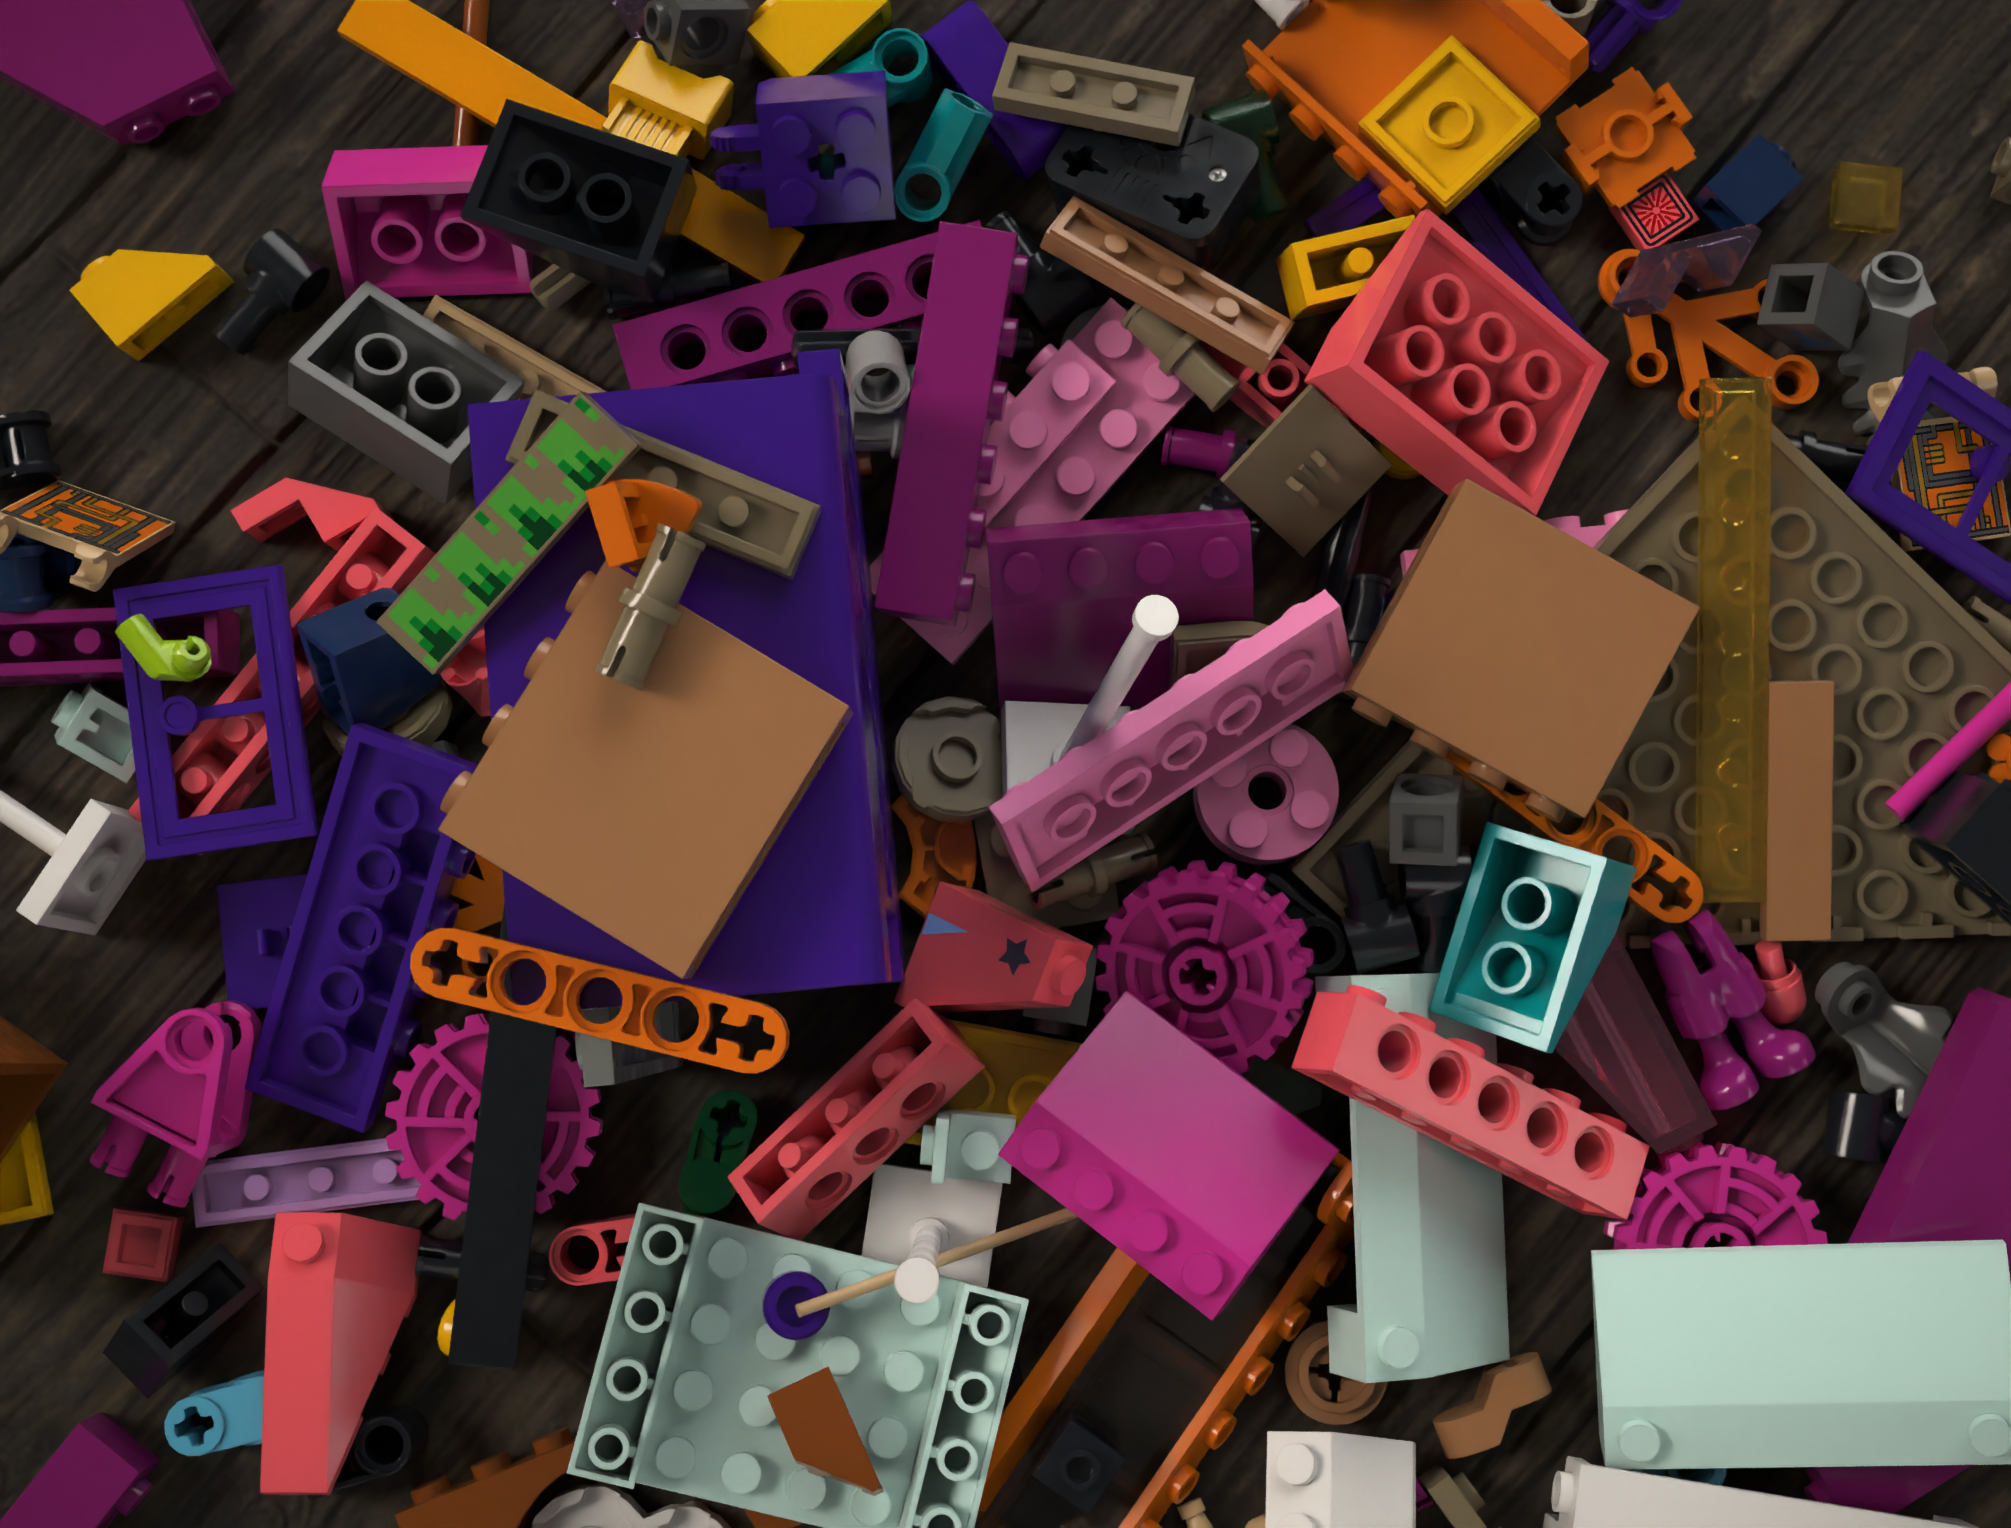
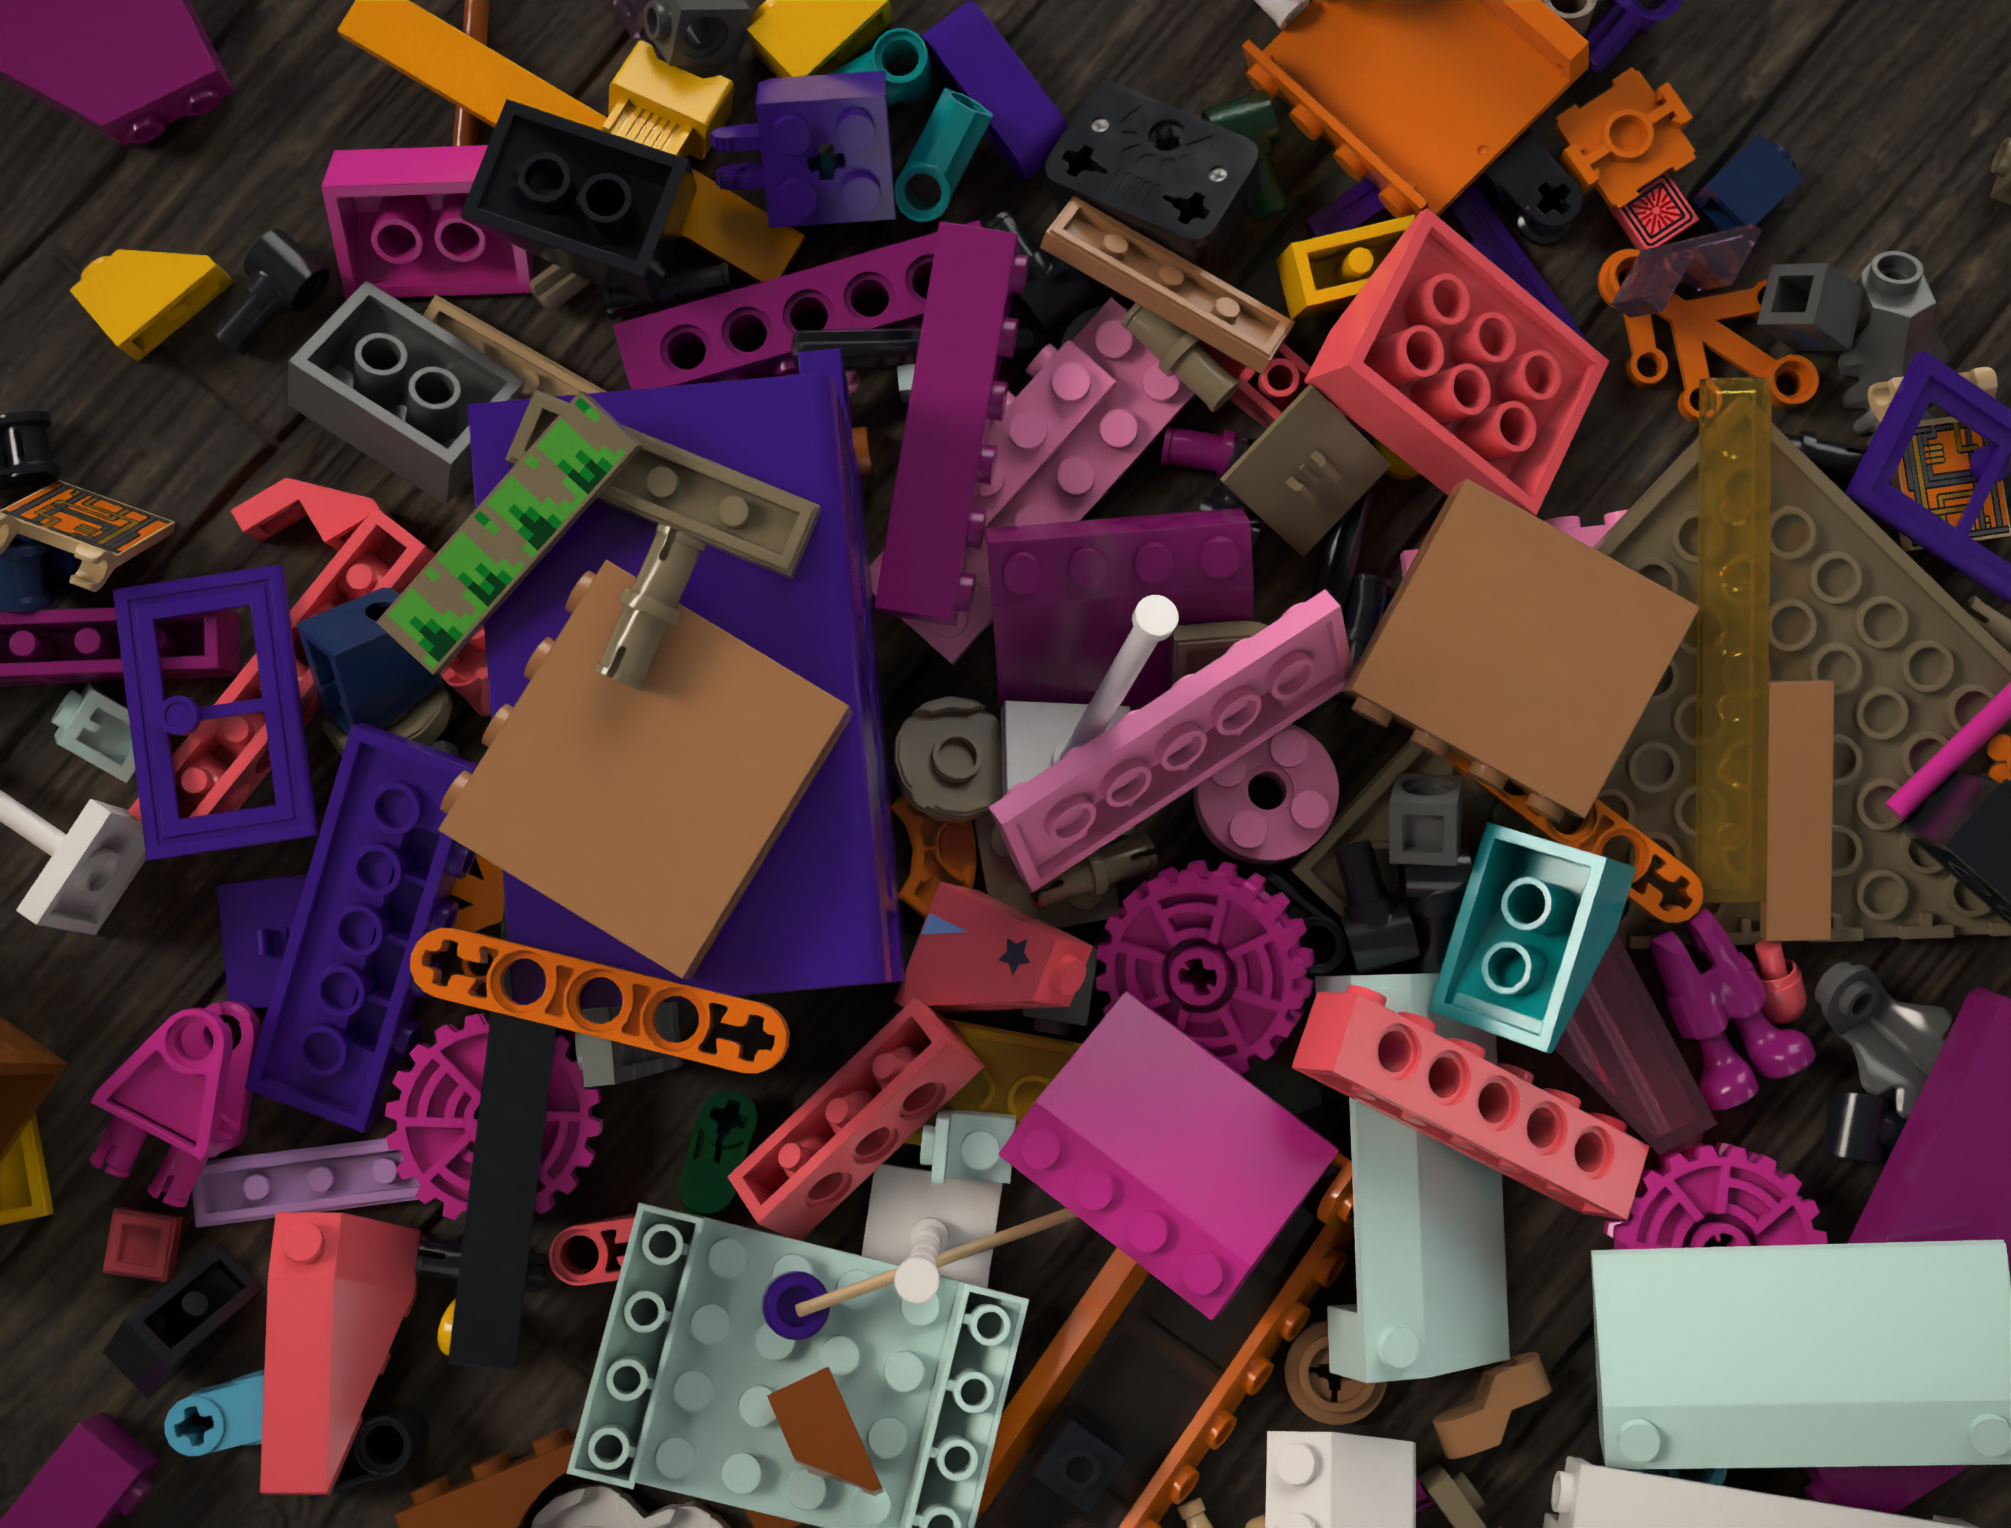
lime arm [115,614,212,682] -> none
orange tile [585,479,703,572] -> none
light grey piece [845,330,910,459] -> none
dark tan plate [992,42,1196,146] -> none
yellow tile [1358,35,1541,215] -> none
clear yellow tile [1829,161,1903,235] -> none

